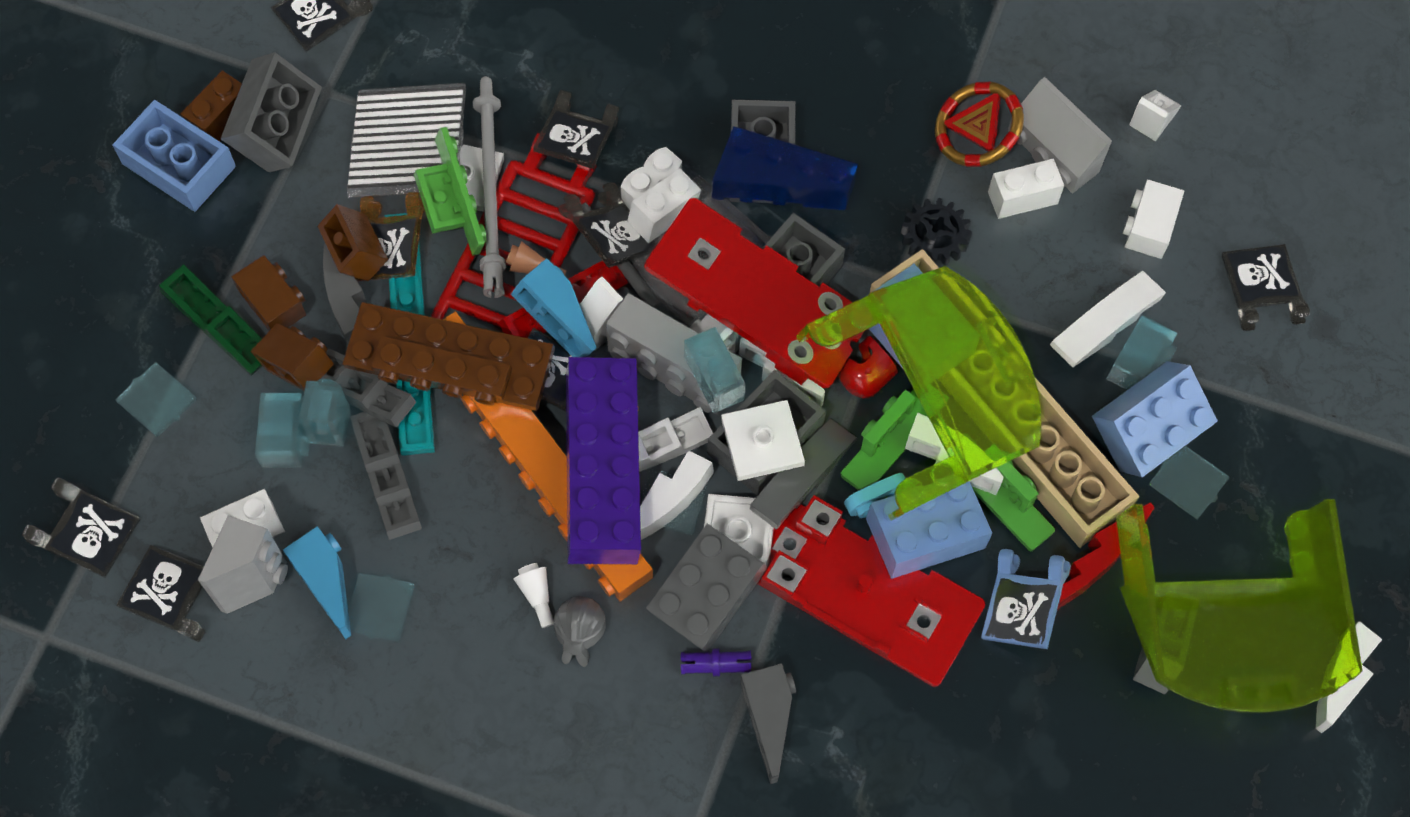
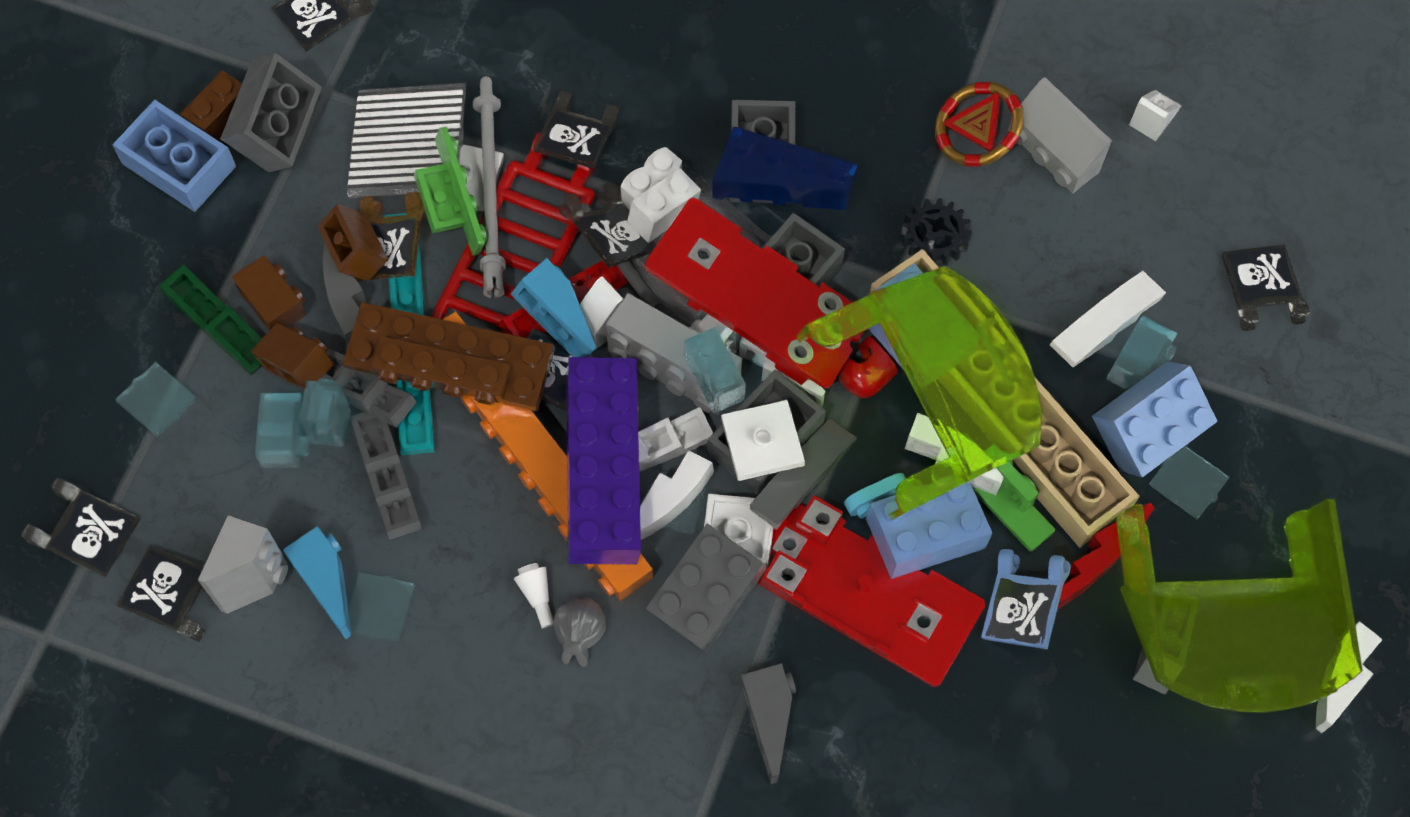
white brick [200,489,285,547] -> none
nougat cone [505,241,567,276] -> none
dark purple pin [681,648,752,677] -> none
bright green bracket [841,385,947,491] -> none
white brick [988,159,1064,219] -> none
white brick [1122,179,1184,259] -> none

